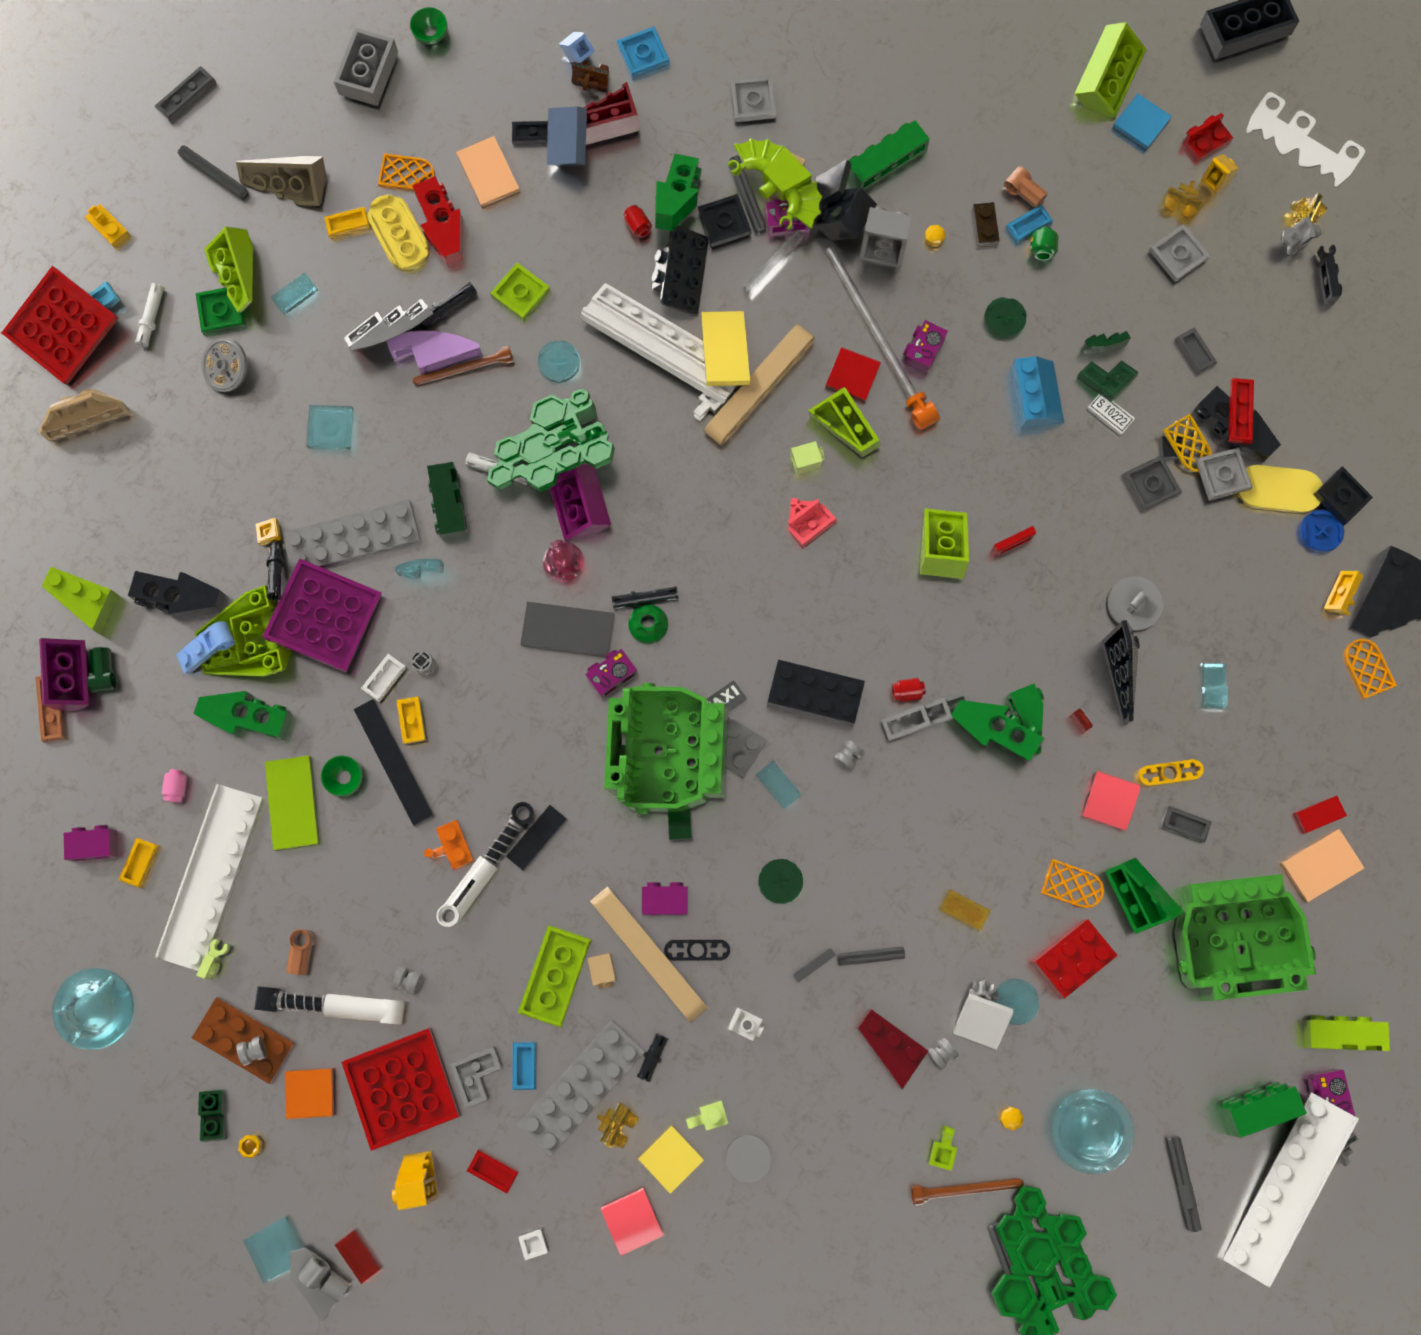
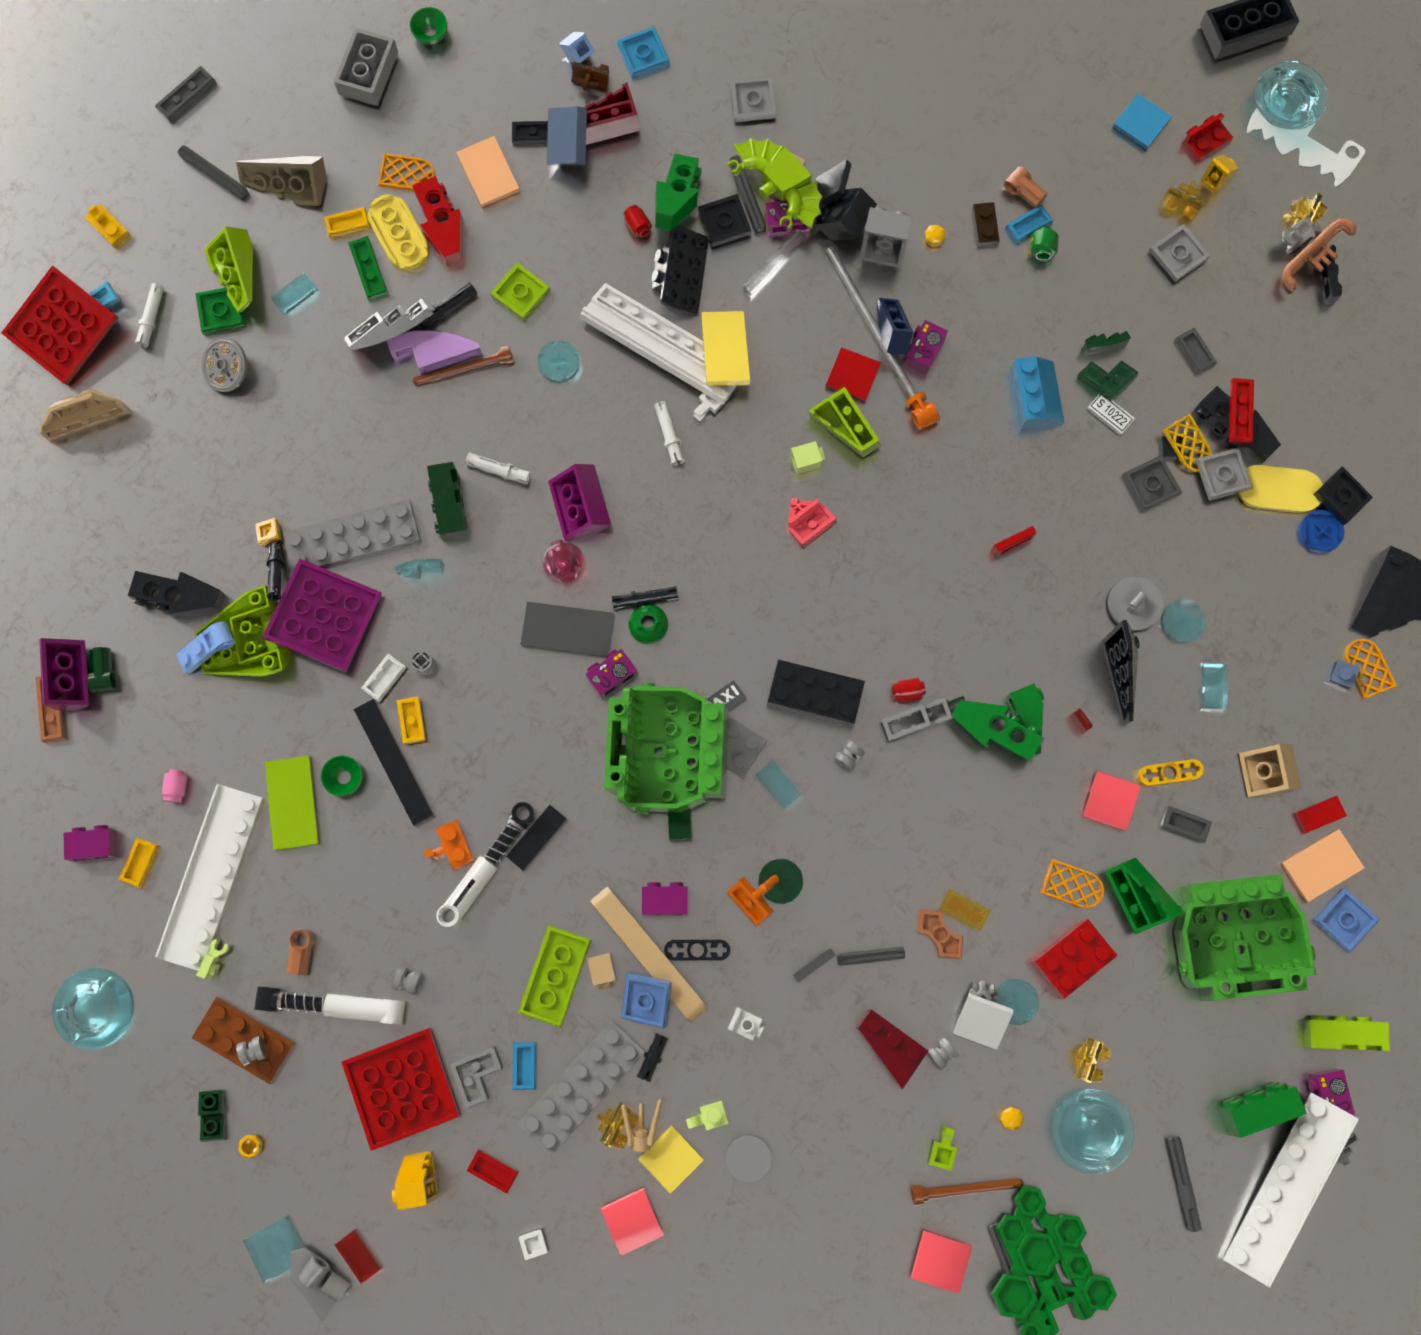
lime wedge [42,567,120,635] -> none
green brick [193,691,292,740] -> none
orange tile [285,1068,334,1119] -> none
clear light blue tile [306,405,354,450] -> none
piece [487,388,615,492] -> none
tan beam [704,324,815,445] -> none
green brick [848,120,930,190] -> none
lime slope [920,508,969,579] -> none
clear green tile [984,297,1027,339] -> none
lime slope [1075,22,1147,118] -> none
yellow plate [1324,571,1364,615] -> none
none -> green tile [348,236,388,301]
none -> medium blue tile [621,972,672,1028]
none -> tan plant [621,1099,662,1152]
none -> white pin [654,401,685,466]
none -> orange plate [727,875,779,926]
none -> dark blue slope [877,298,913,355]
none -> coral slope [911,1230,972,1293]
none -> nougat tile [917,909,963,960]
none -> clear yellow hips [1070,1037,1111,1083]
none -> clear light blue tile [1161,599,1206,643]
none -> tan slope [1239,744,1302,797]
none -> clear light blue piece [1254,61,1328,129]
none -> nougat piece [1283,218,1357,291]
none -> medium blue tile [1313,888,1380,953]
none -> sand blue plate [1330,659,1360,689]

